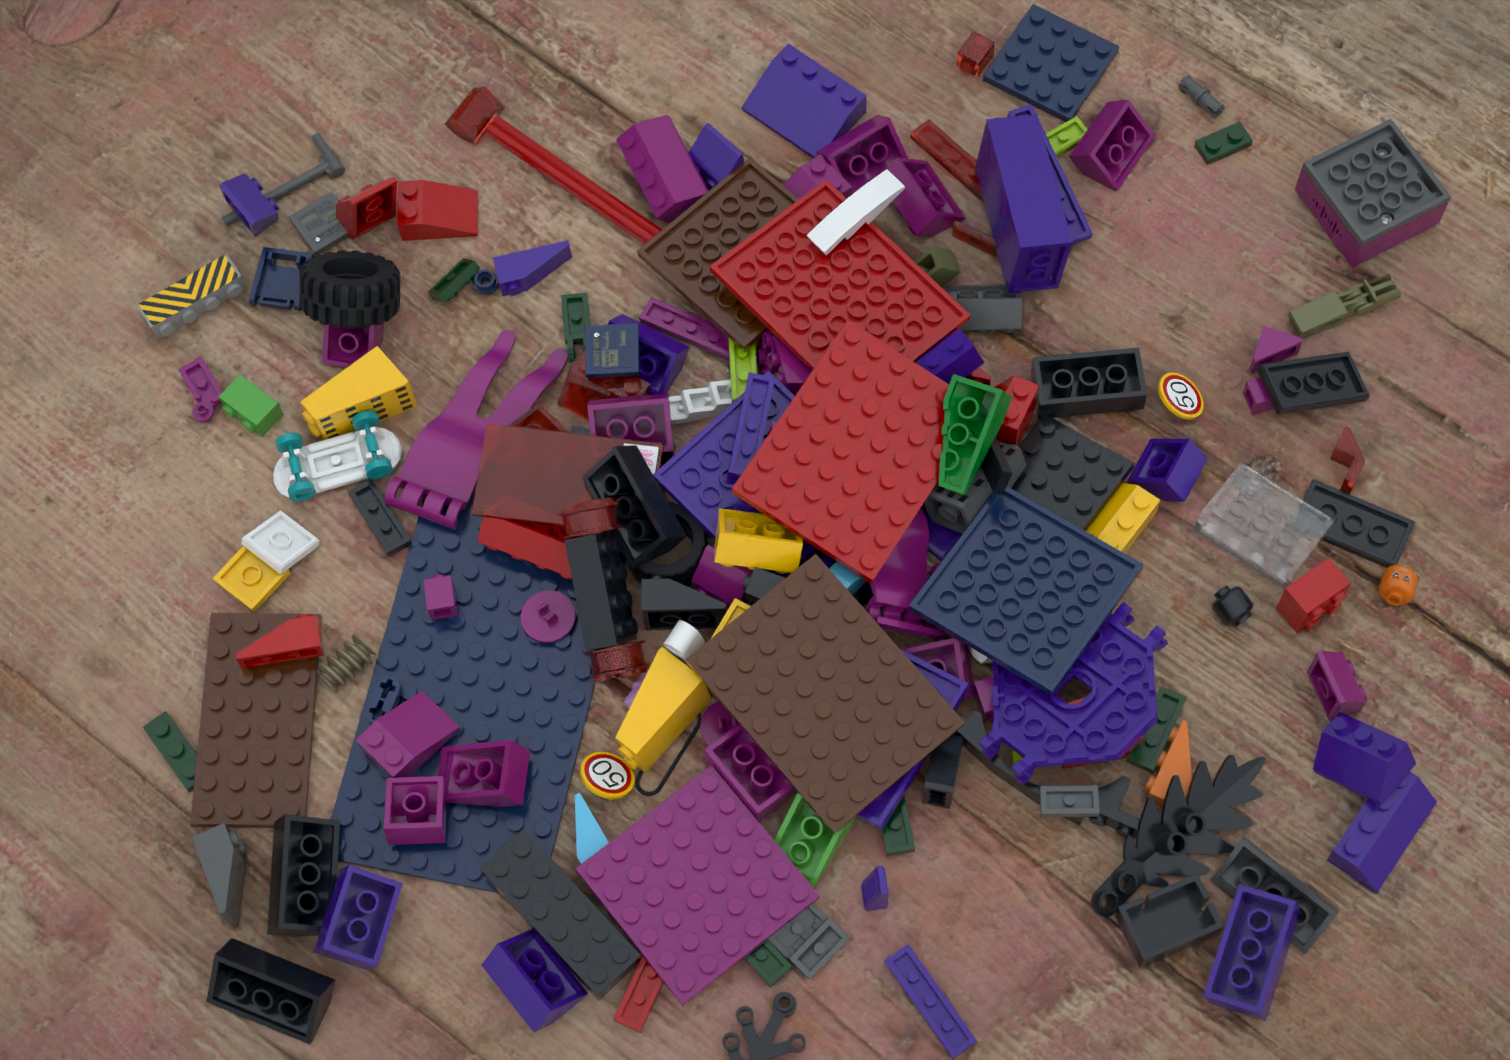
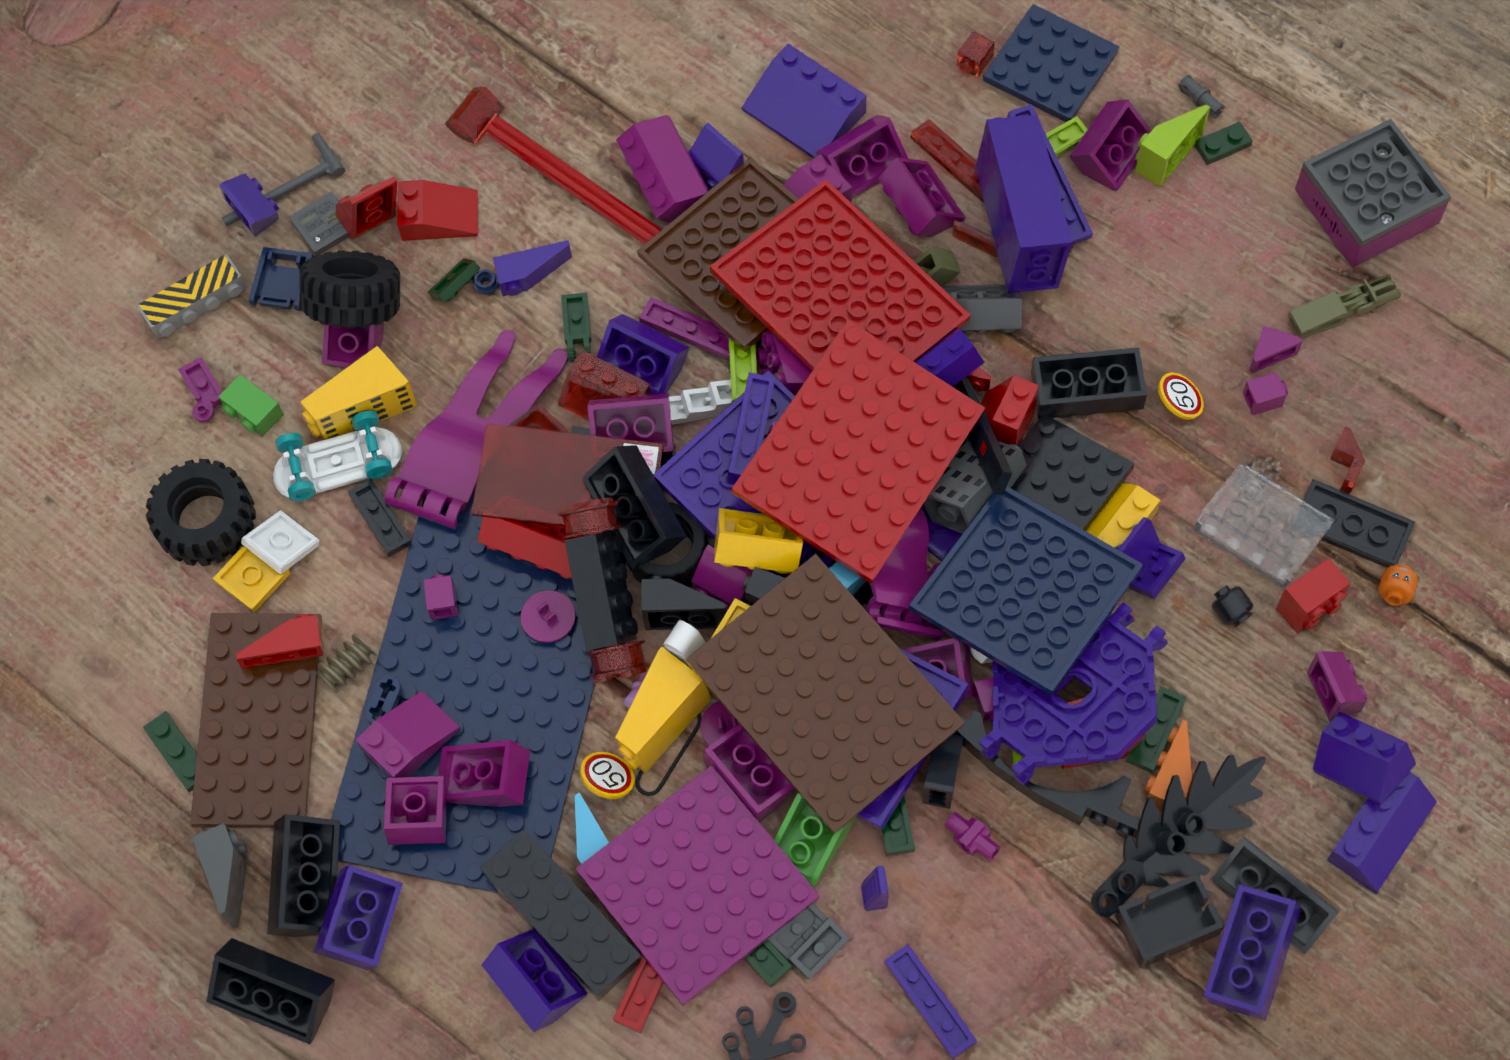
dark blue tile [585,323,640,378] -> none
white slope [807,169,905,256] -> none
green wedge [939,374,1012,495] -> none
dark grey plate [1039,785,1100,817] -> none
dark purple slope [1127,439,1208,502] -> none
black tile [1256,352,1370,415] -> none
none -> black tyre [146,459,256,566]
none -> magenta axle [944,812,1001,862]
none -> dark purple bracket [1117,517,1186,599]
none -> lime slope [1135,105,1210,187]

